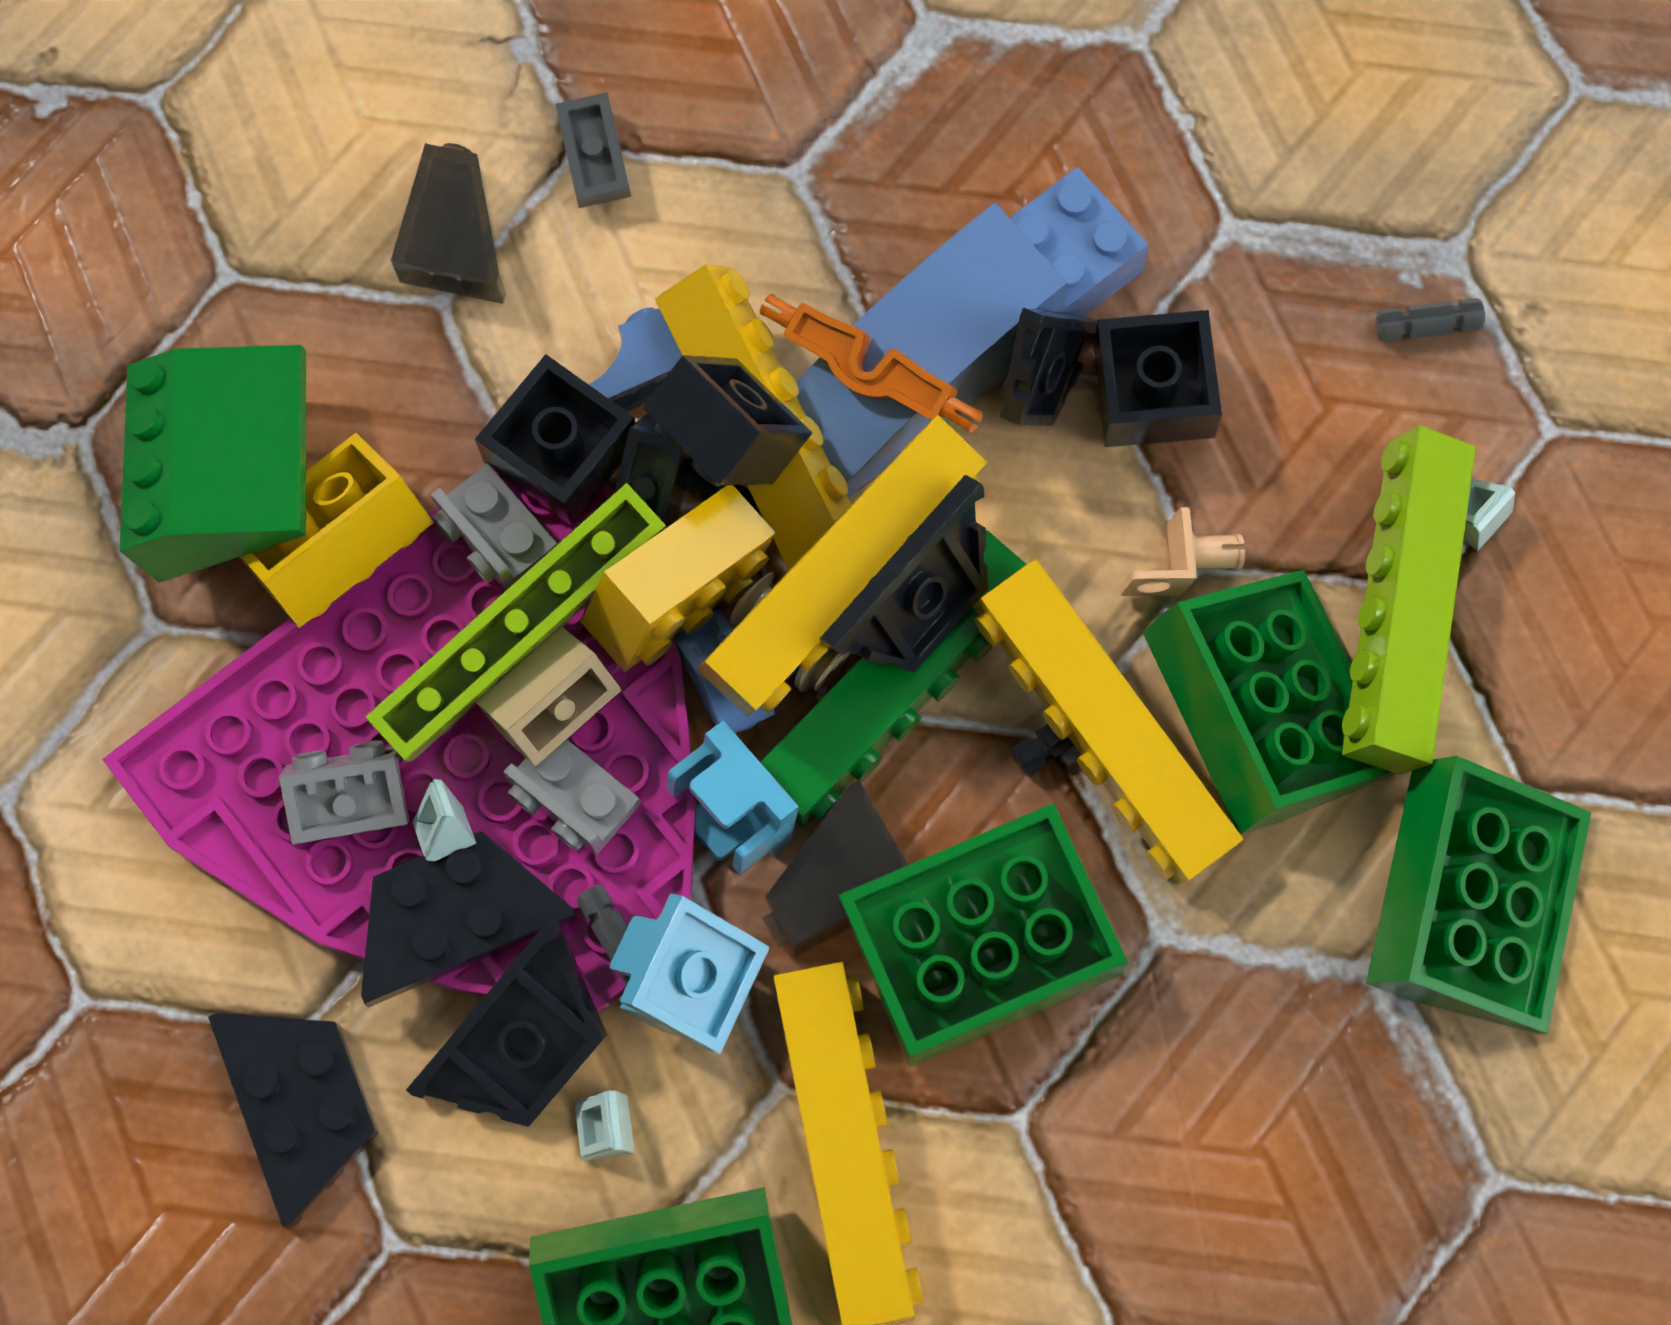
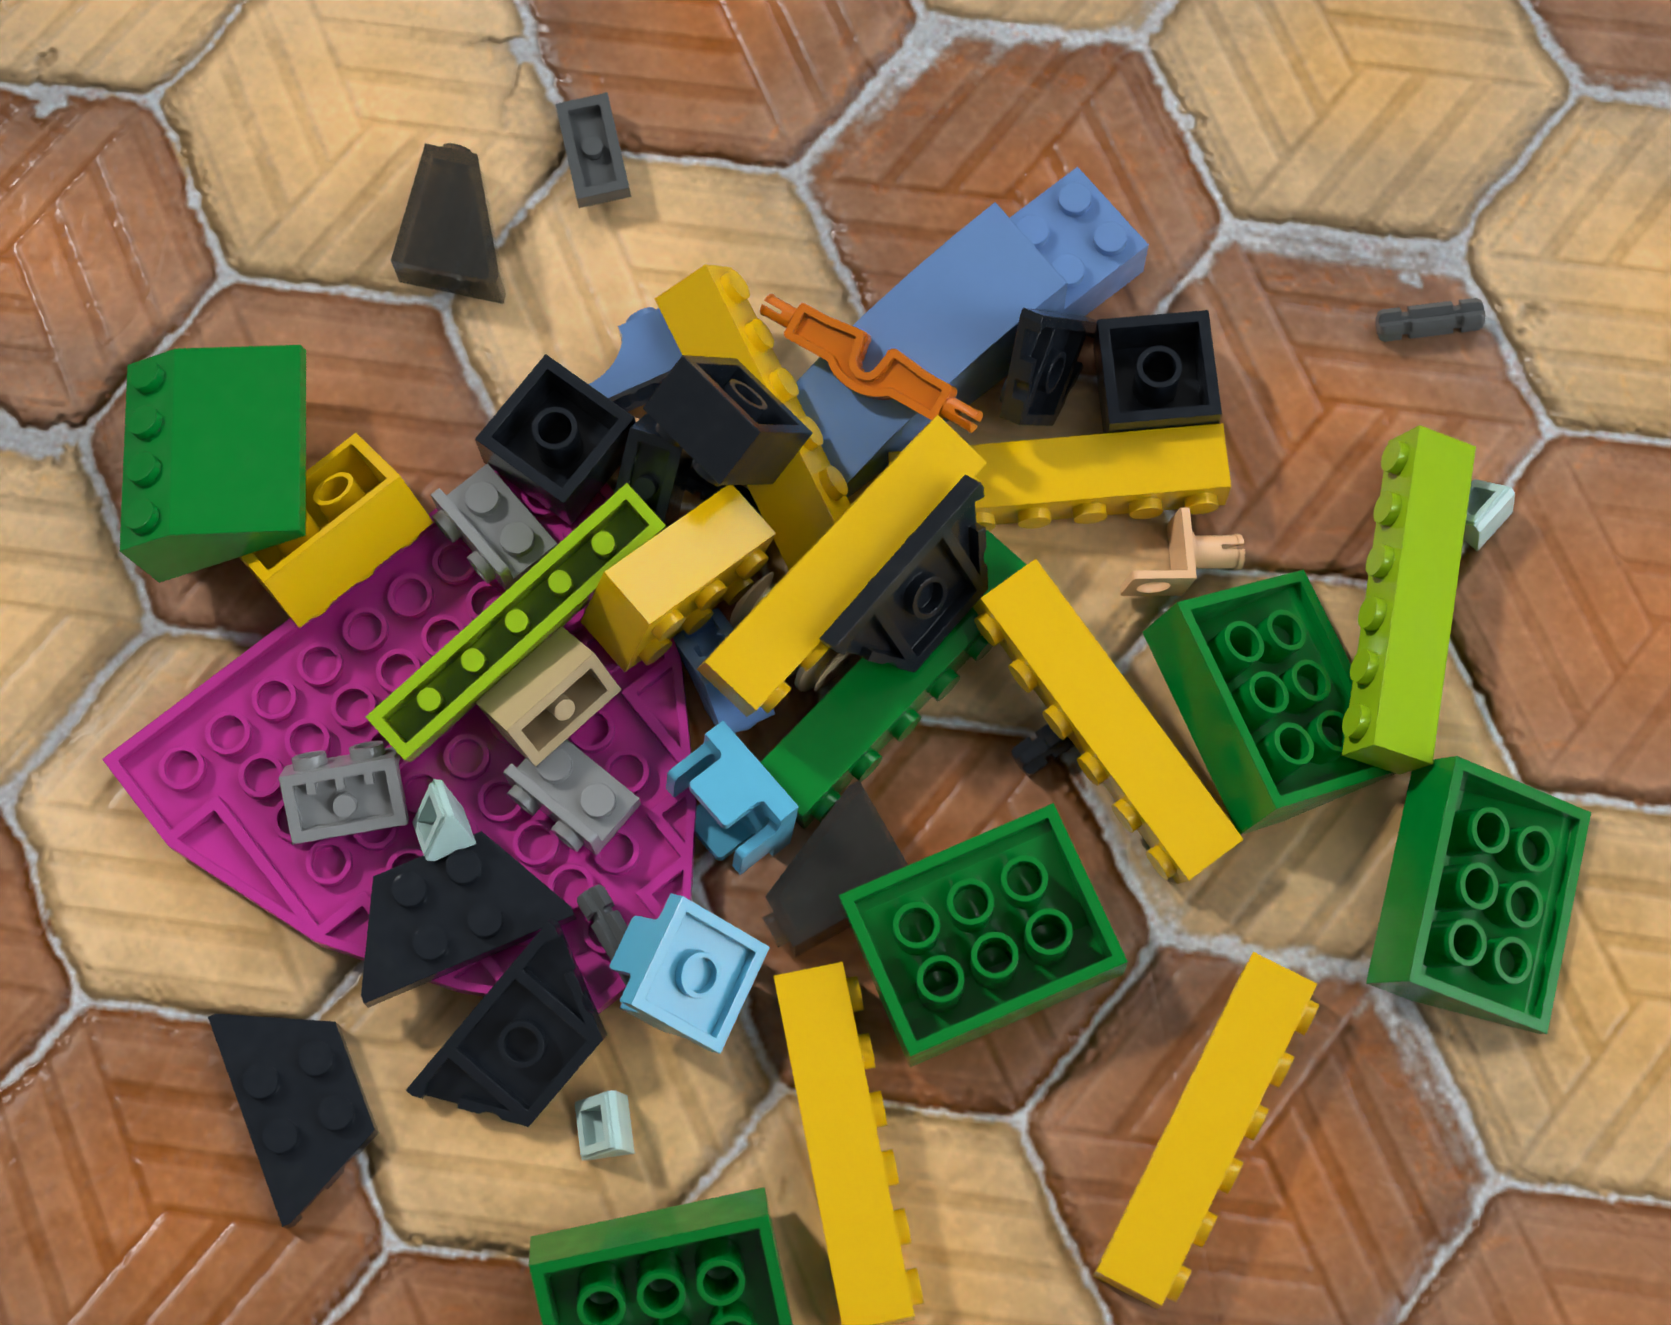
none -> yellow brick [888,423,1231,531]
none -> yellow brick [1093,952,1320,1309]

